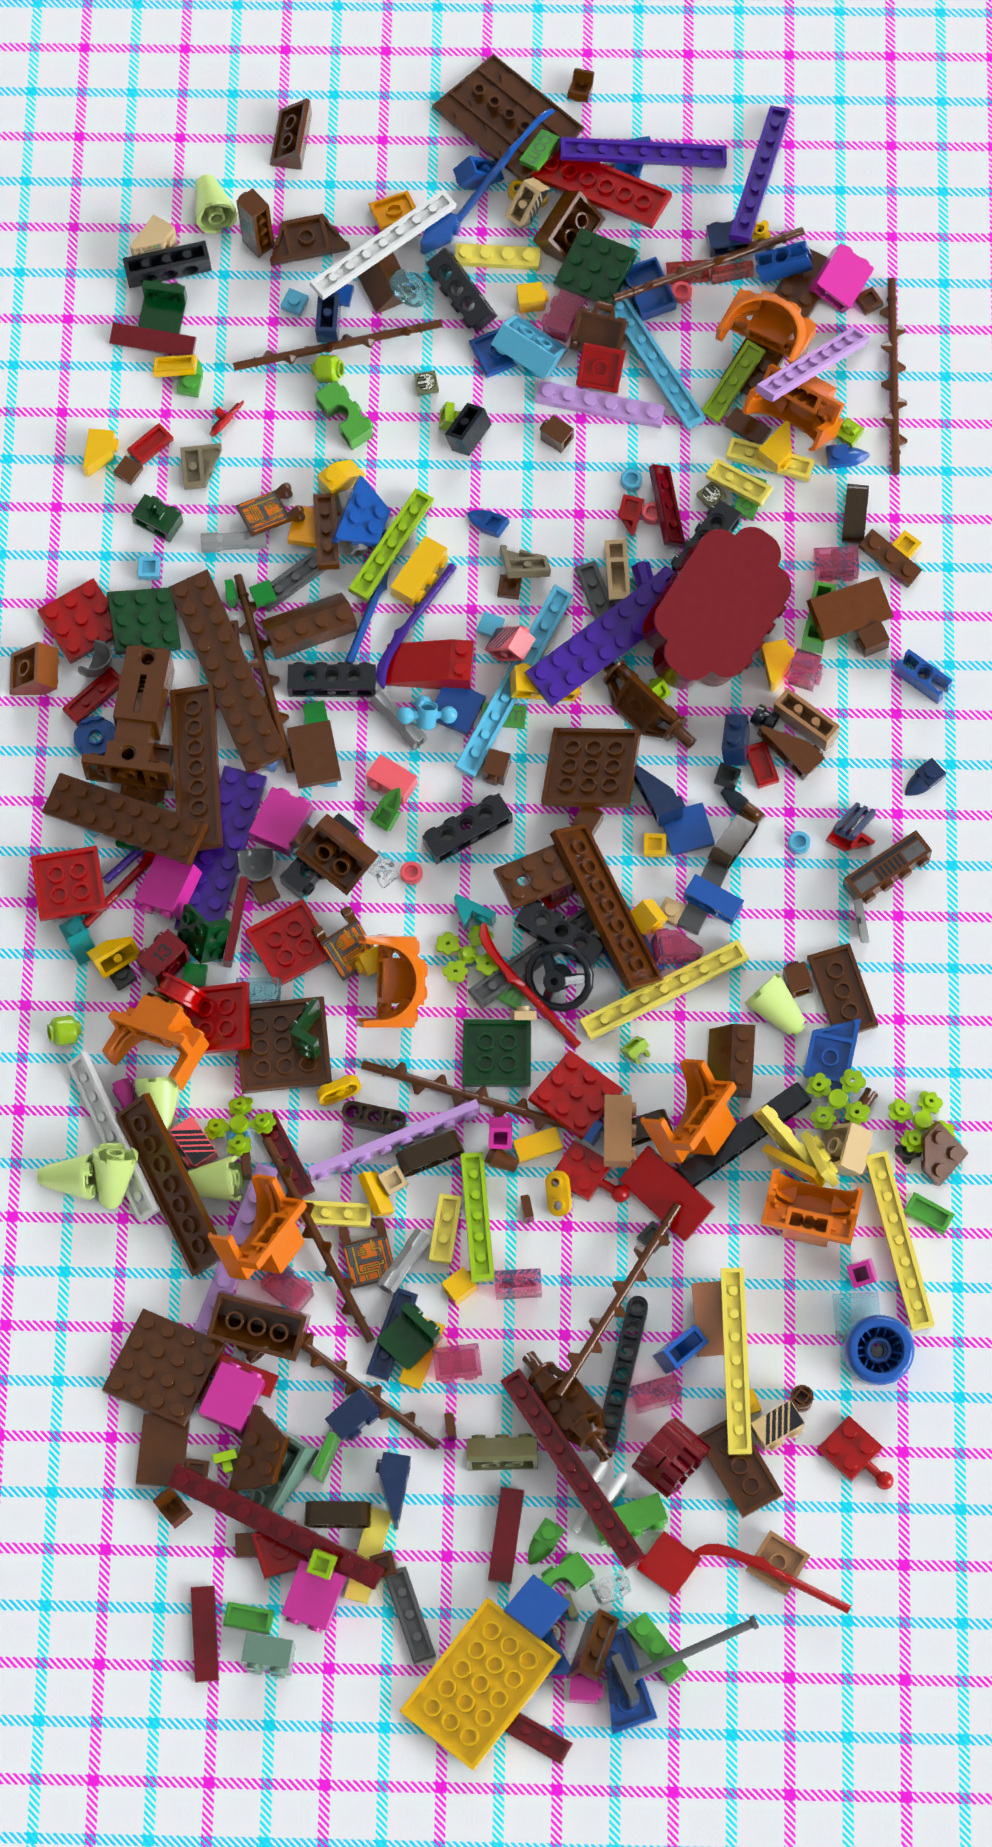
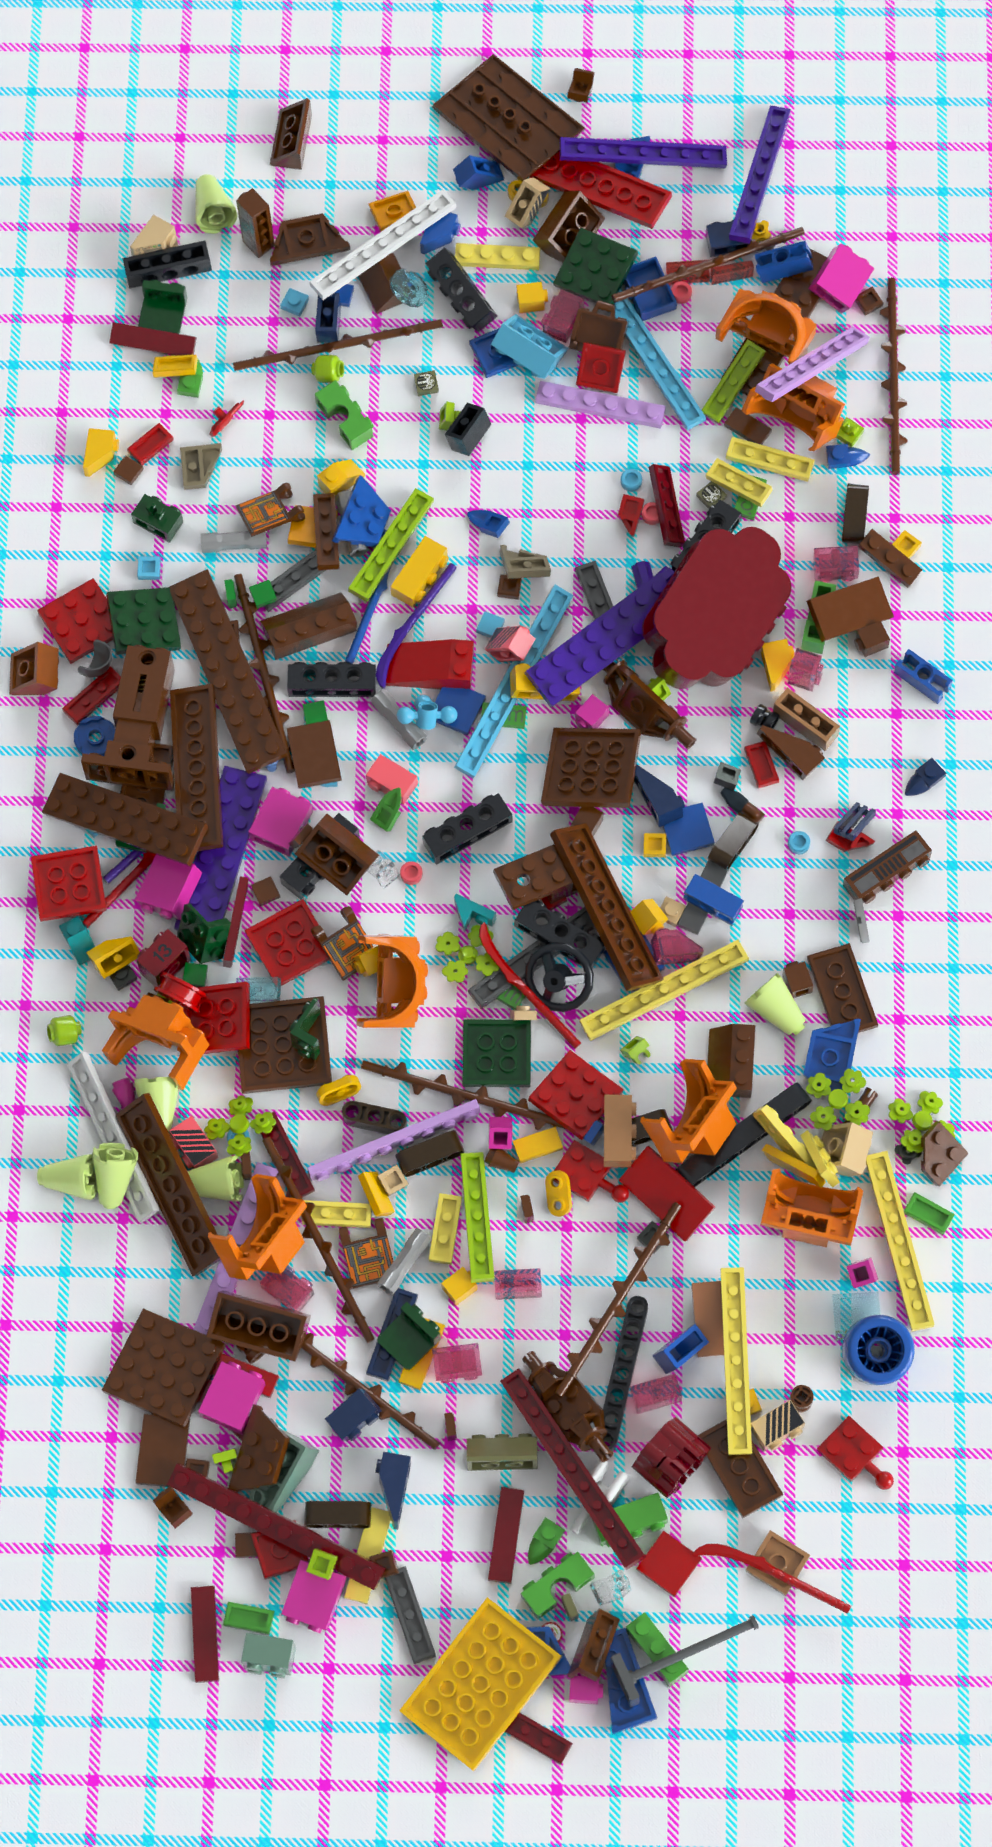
dark grey helmet [236,848,276,881] -> none
bright green tile [311,1432,342,1483] -> none
blue piece [457,108,556,223] -> none
reddish brown brick [482,748,511,786] -> none
blue tile [504,1574,570,1640] -> none
bright green tile [519,129,560,172] -> none
reddish brown brick [540,415,574,453] -> none
tan slope [604,539,630,601] -> none
dark blue brick [721,714,750,766] -> none
yellow slope [757,420,792,474] -> none
none -> dark pink brick [575,694,609,728]

